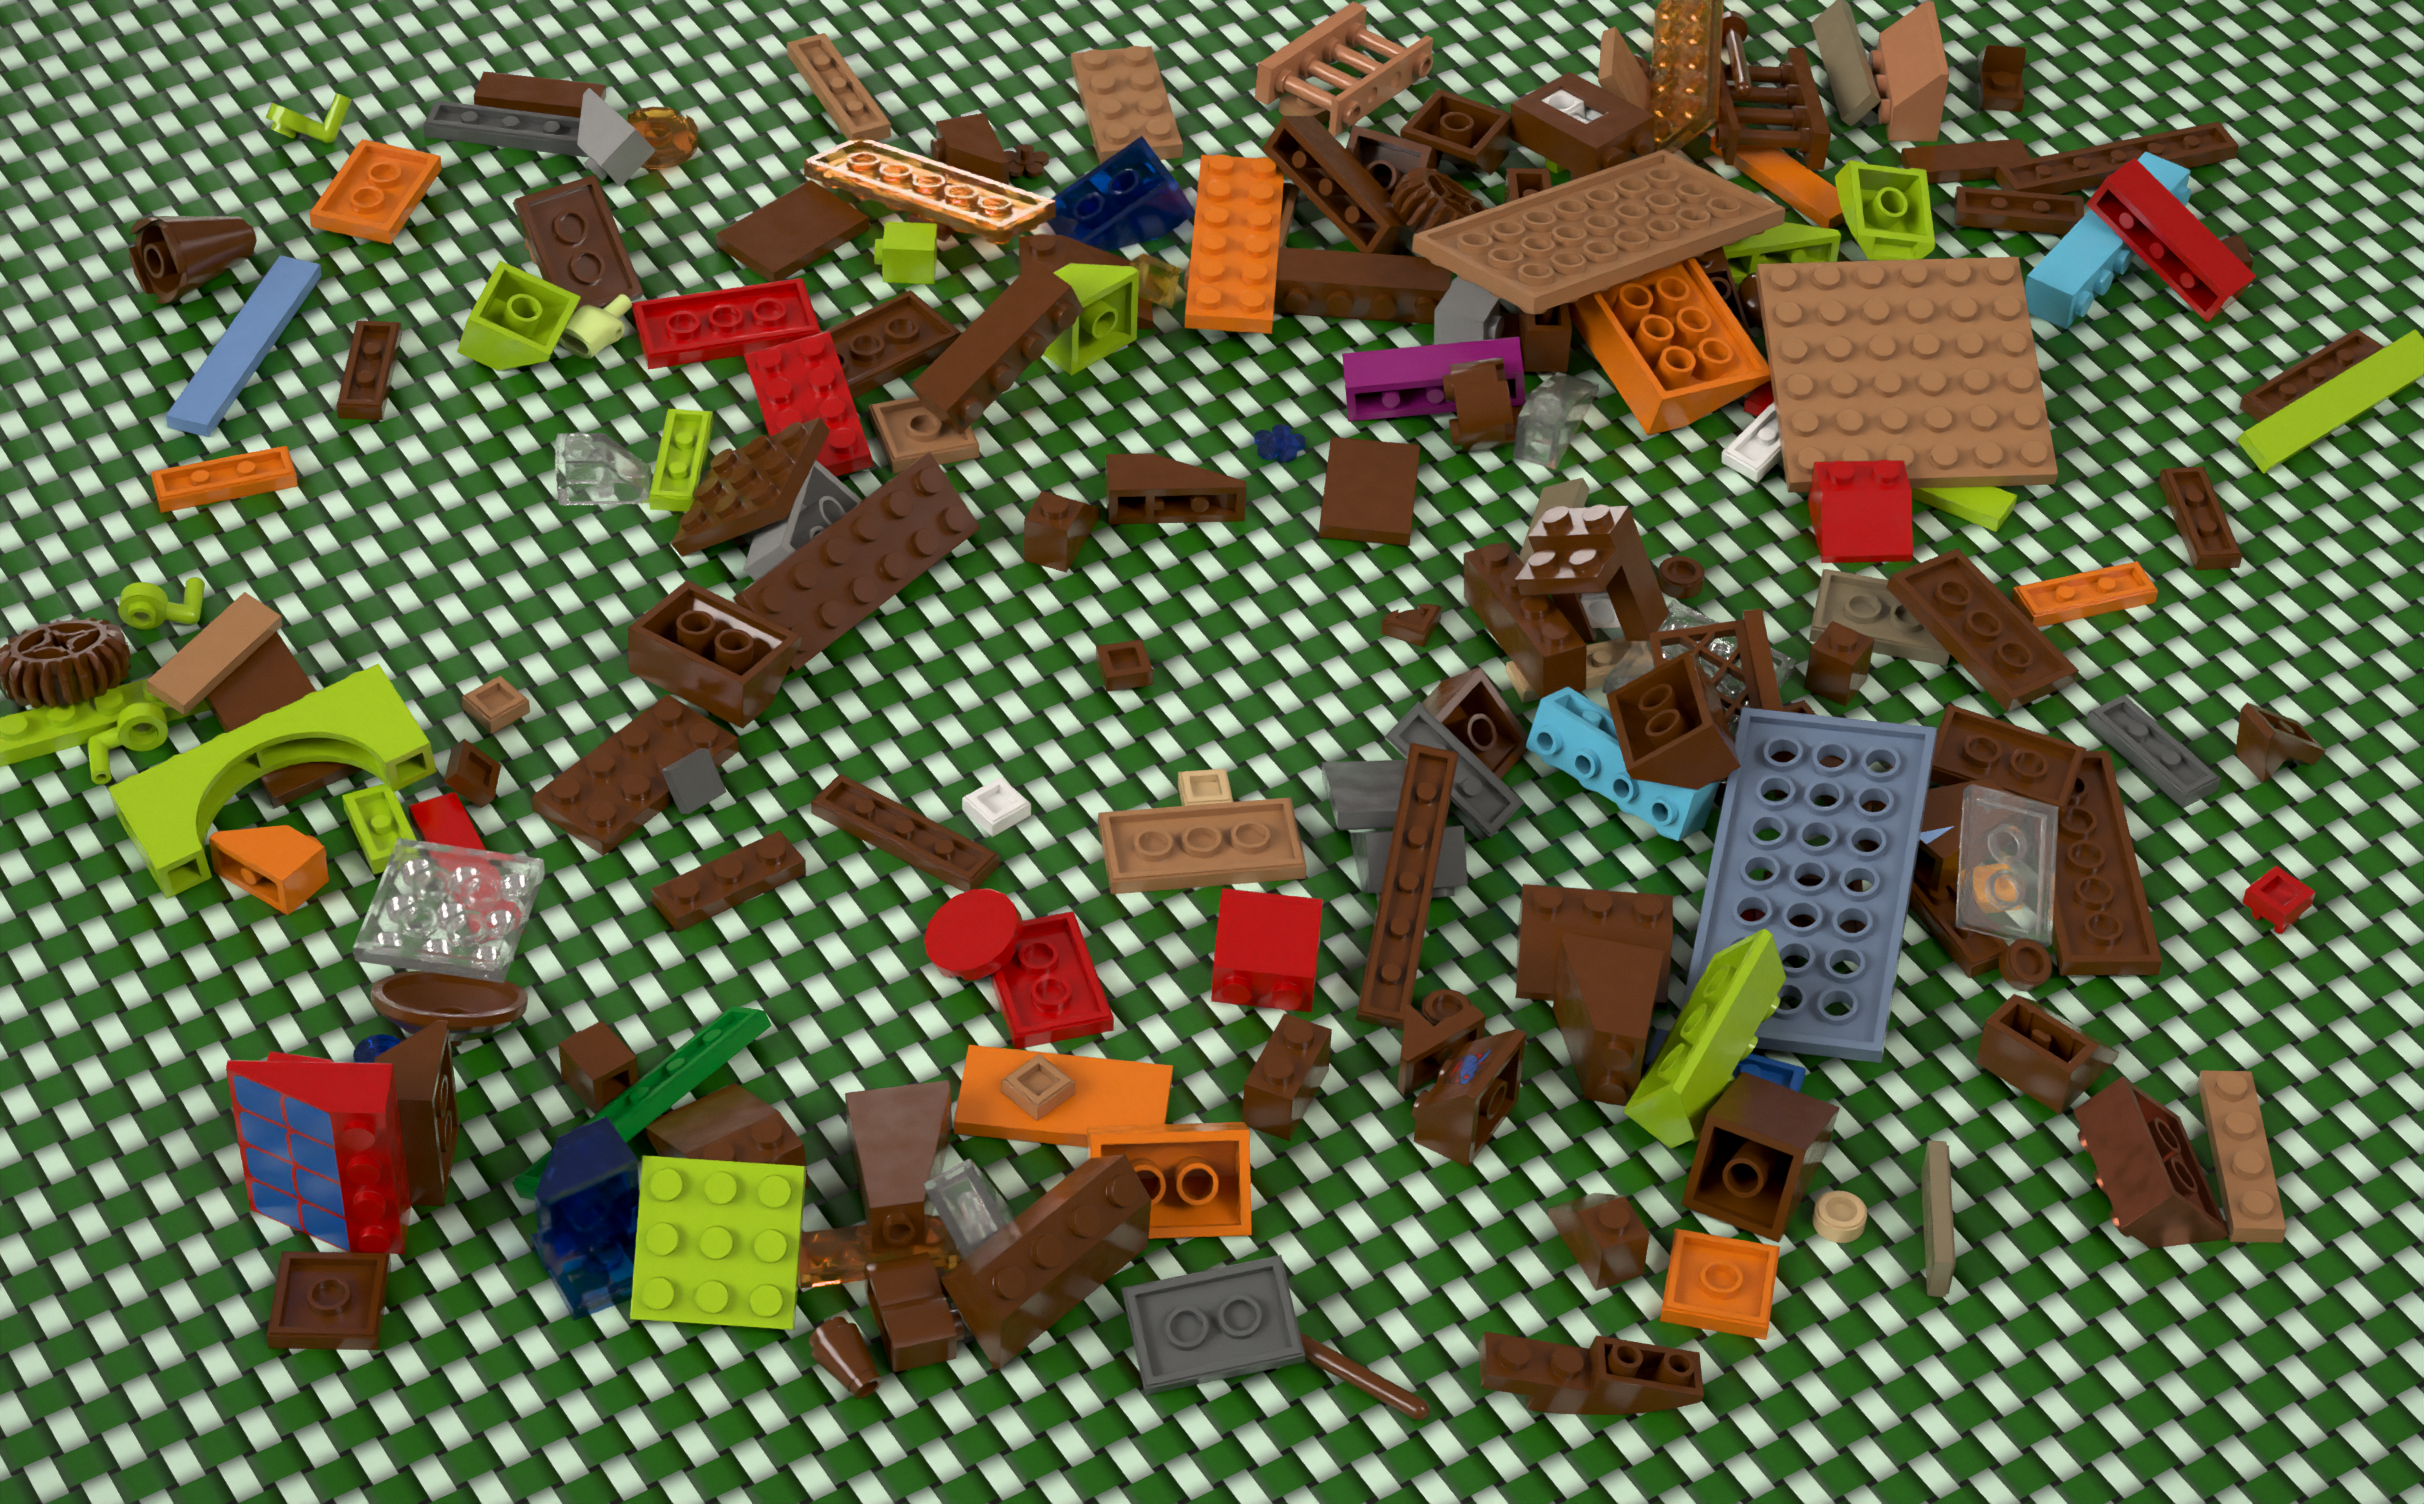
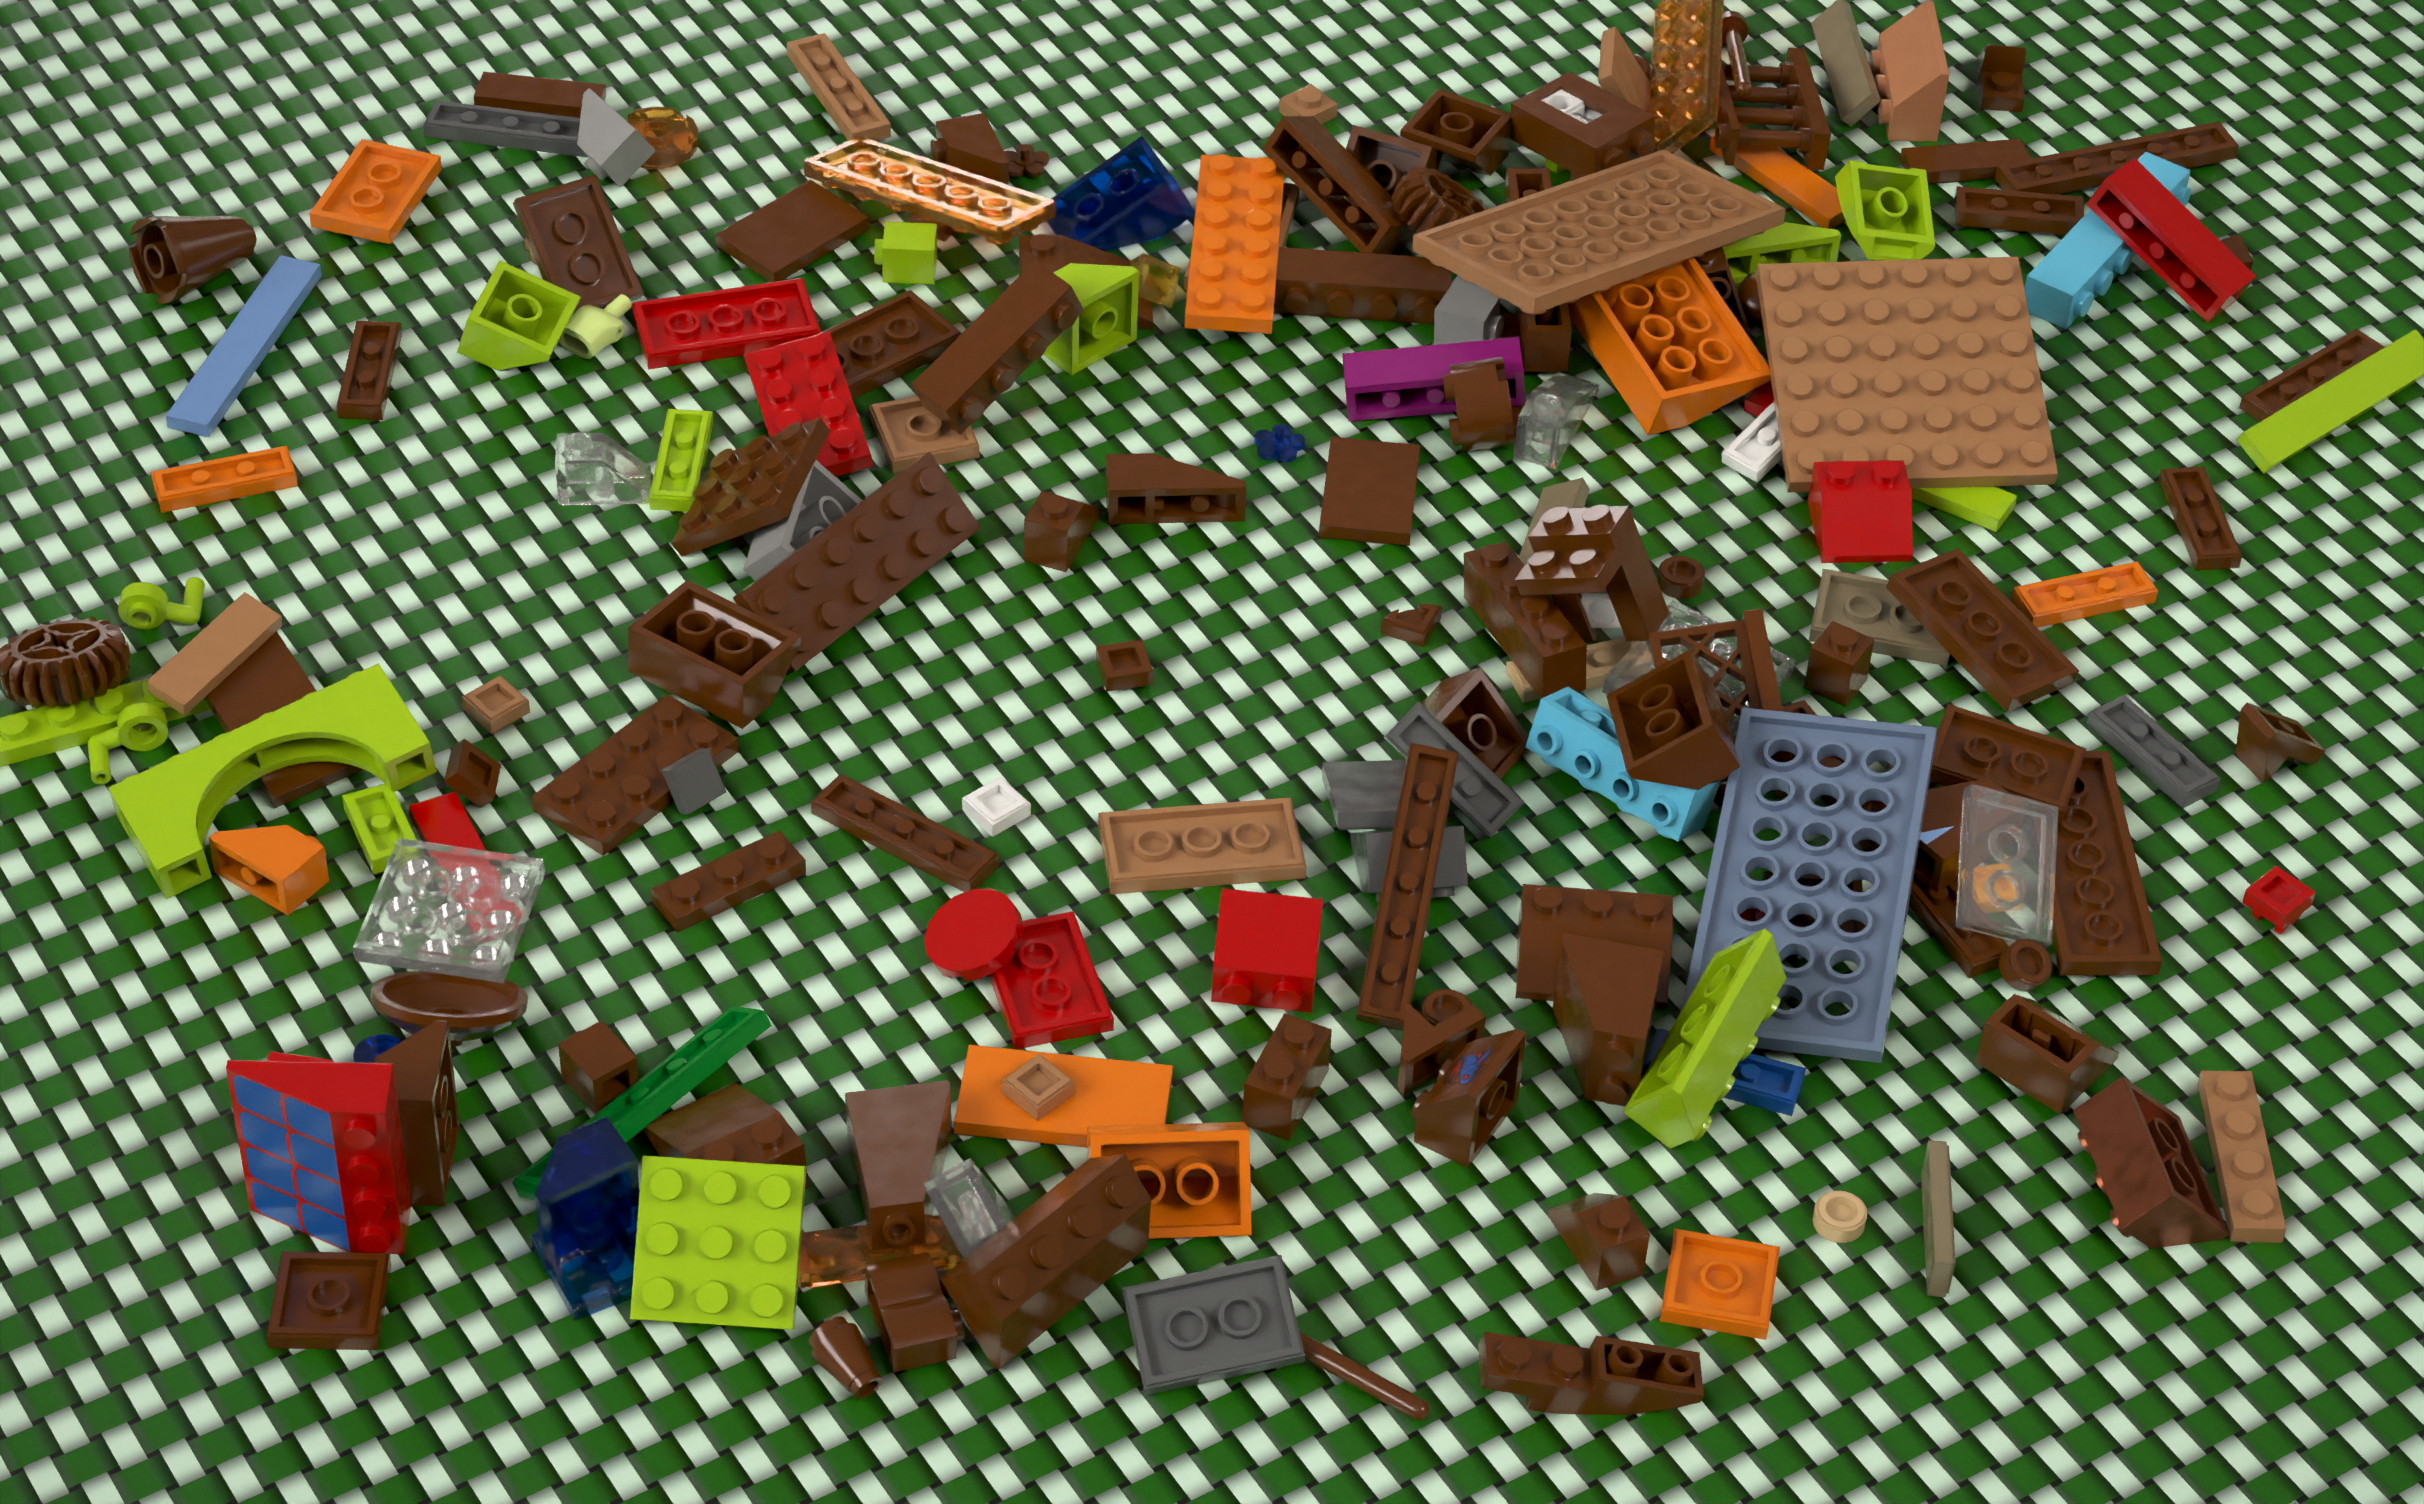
lime plate [266,93,352,143] -> none
medium nougat plate [1071,46,1183,165] -> none
tan tile [1178,768,1233,806] -> none
nougat fence [1254,1,1433,137] -> none
reddish brown slope [1681,1072,1840,1243] -> none

